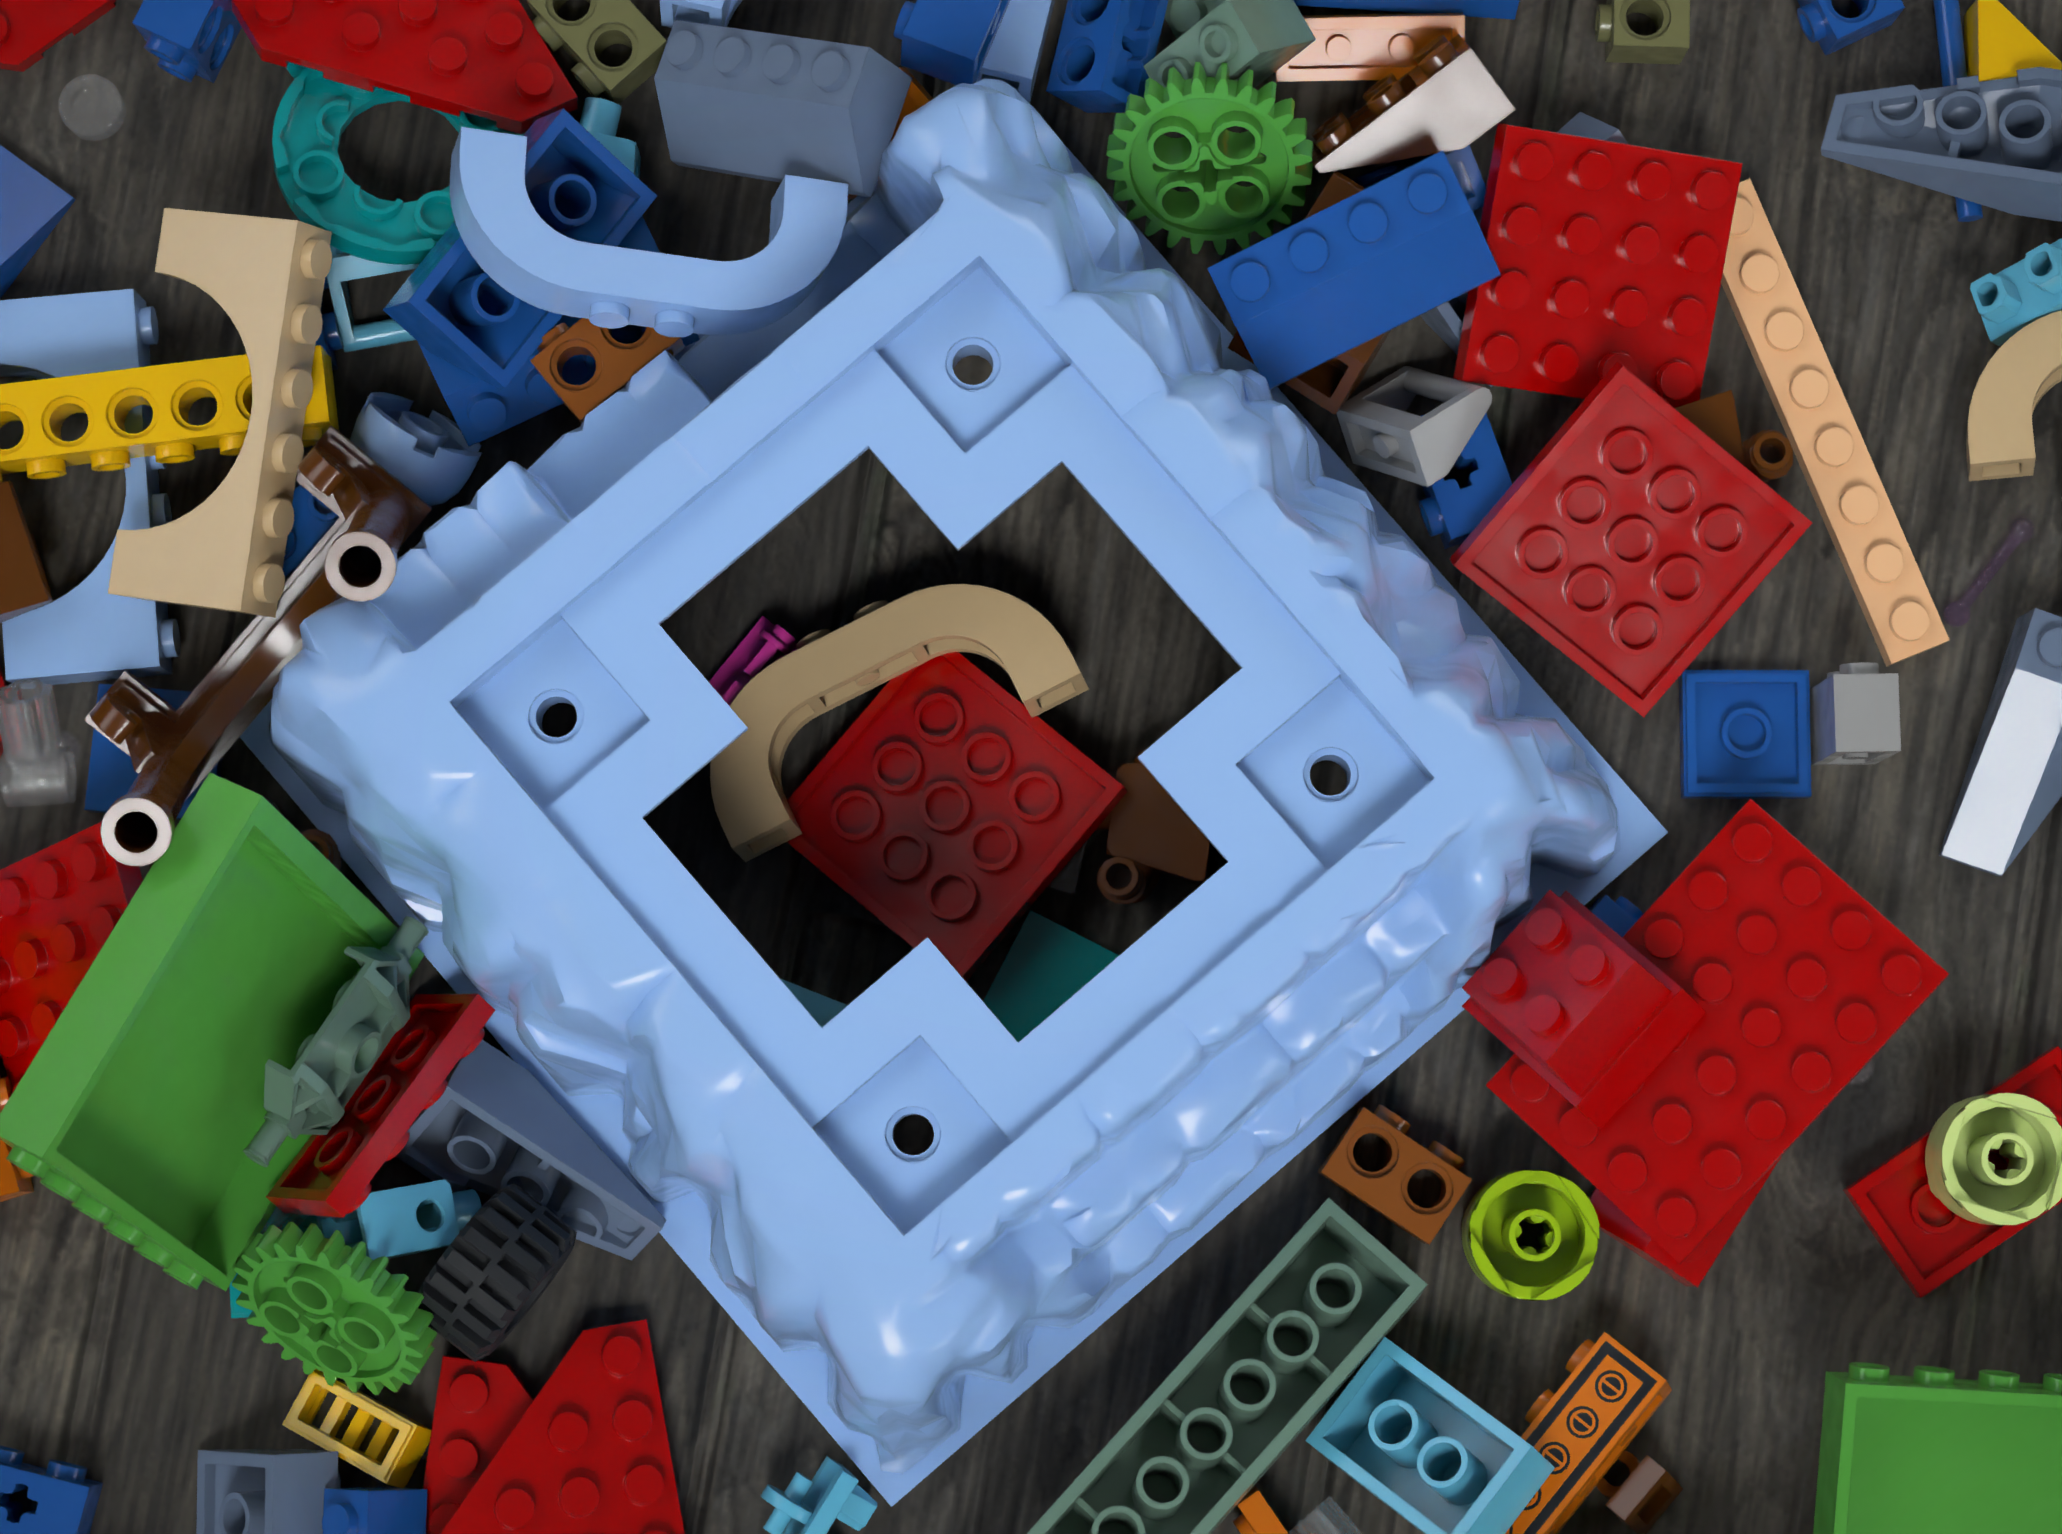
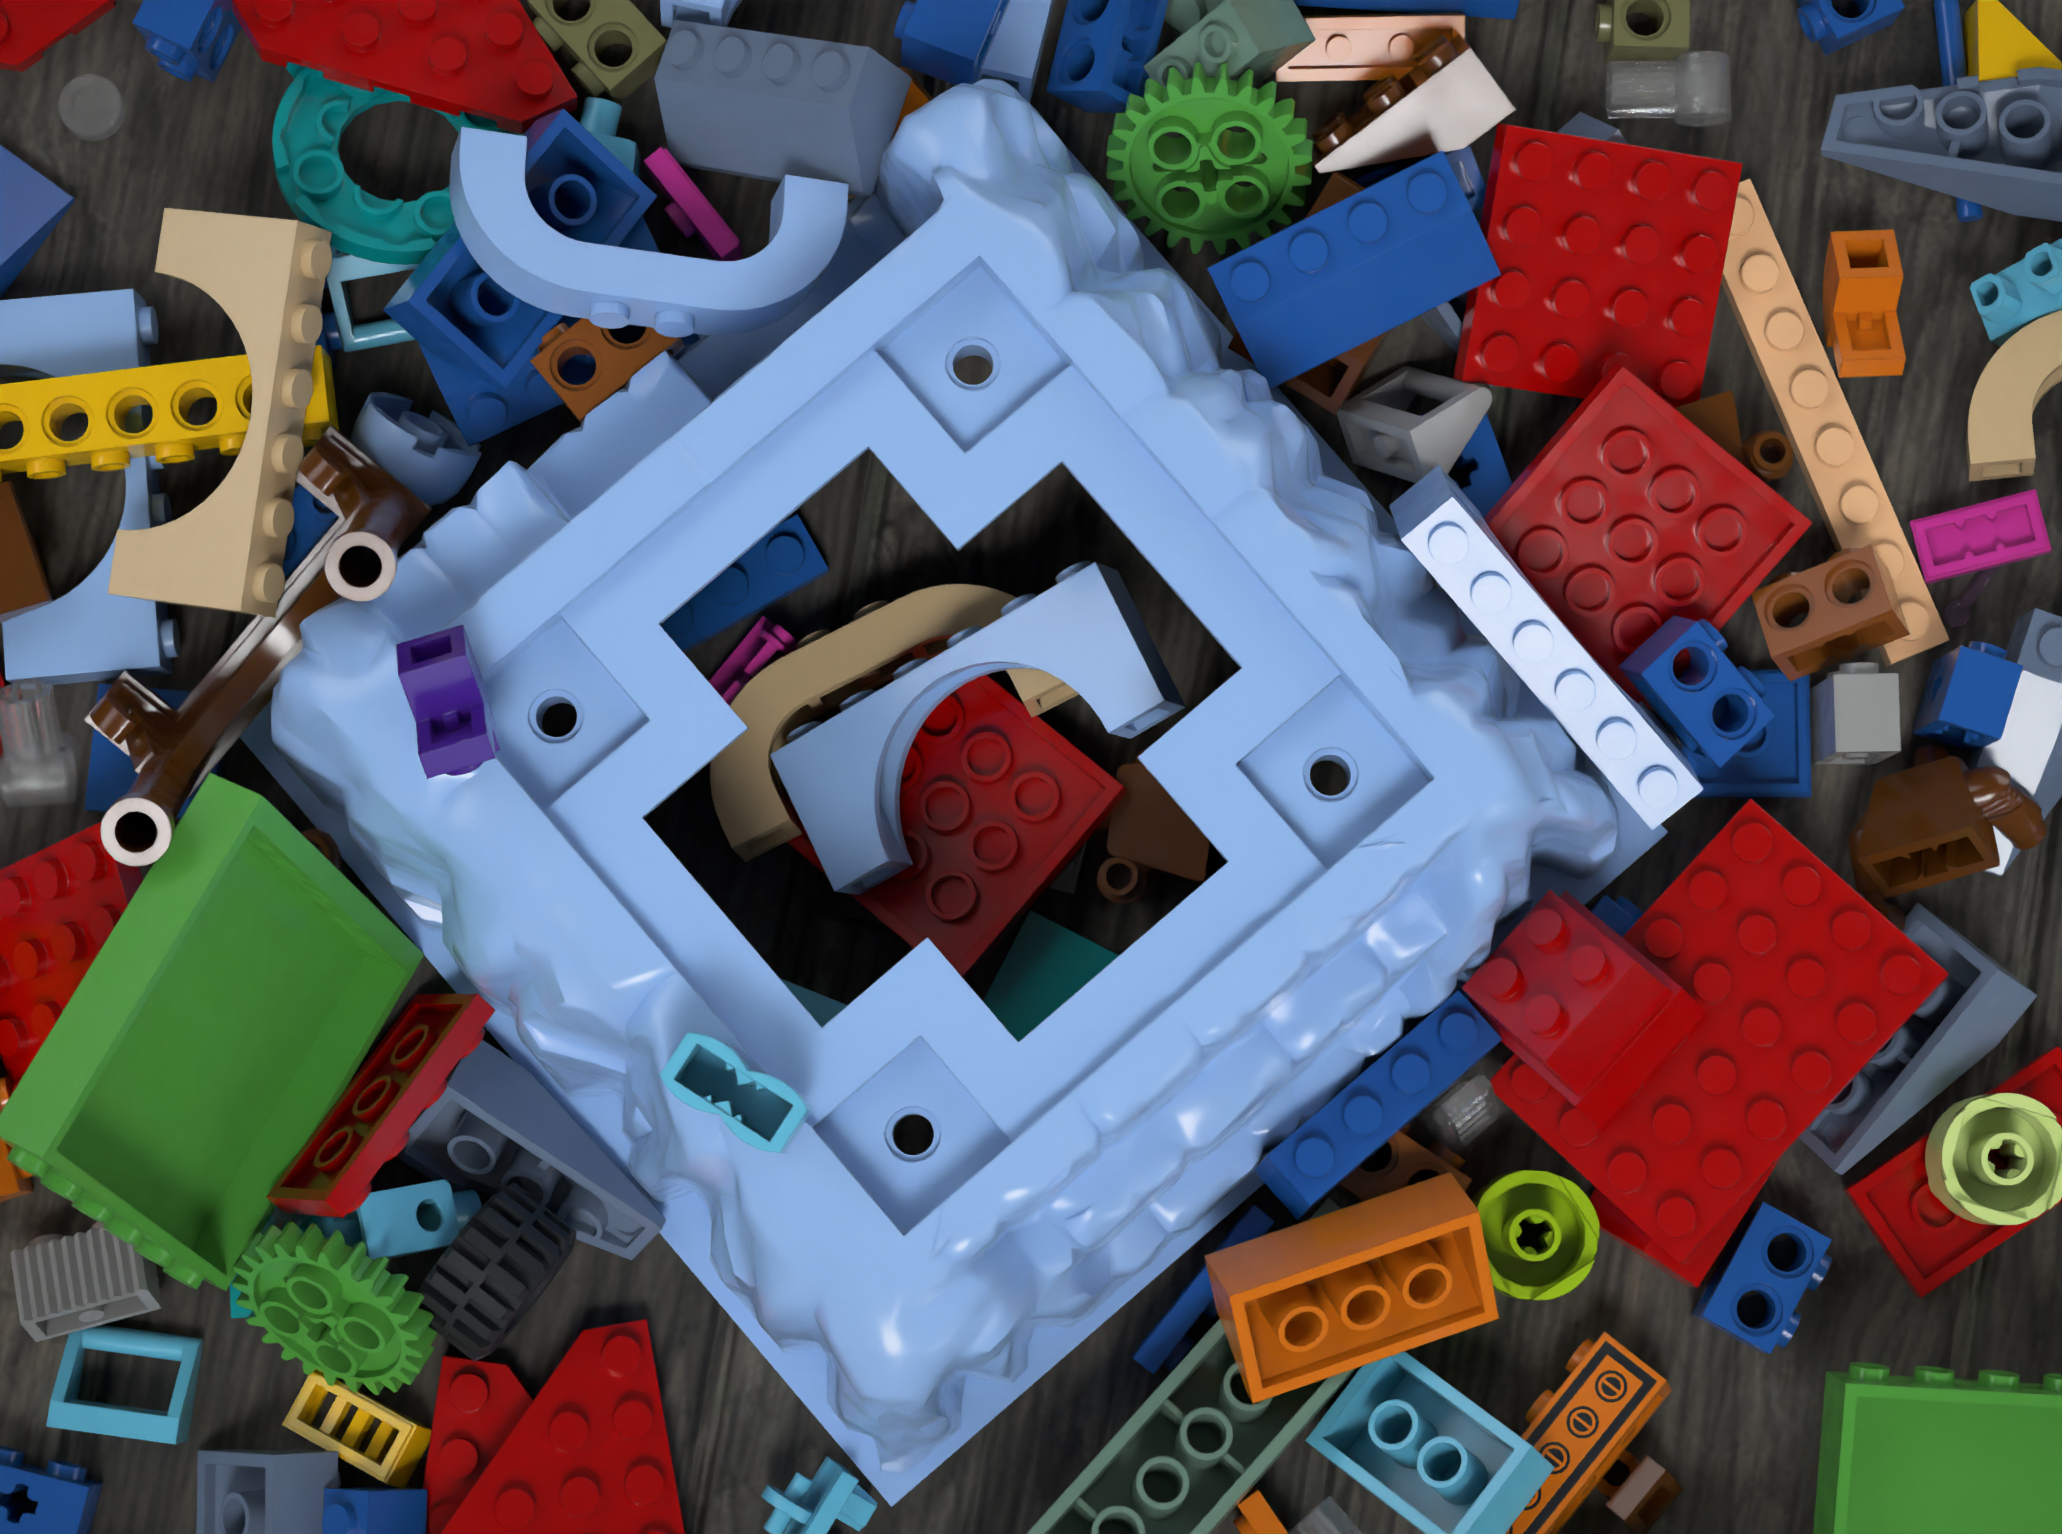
sand green plate [243,916,429,1167] -> none
none -> light grey brick [10,1221,163,1342]
none -> medium azure tile [46,1325,203,1445]
none -> dark purple brick [396,624,501,779]
none -> dark pink plate [644,147,743,261]
none -> blue plate [660,514,830,653]
none -> medium azure brick [660,1032,812,1153]
none -> light blue arch [770,561,1186,895]
none -> blue plate [1131,1205,1275,1374]
none -> orange slope [1204,1172,1499,1404]
none -> blue brick [1255,990,1502,1220]
none -> light blue arch [1389,464,1704,830]
none -> clear slope [1421,1074,1499,1153]
none -> clear piece [1605,51,1732,127]
none -> blue brick [1618,615,1775,768]
none -> blue brick [1692,1201,1832,1354]
none -> dark orange brick [1751,544,1910,681]
none -> sand blue wedge [1799,902,2037,1175]
none -> orange brick [1822,229,1906,378]
none -> reddish brown torso [1848,745,2047,932]
none -> dark pink plate [1909,489,2052,584]
none -> blue brick [1911,641,2023,753]

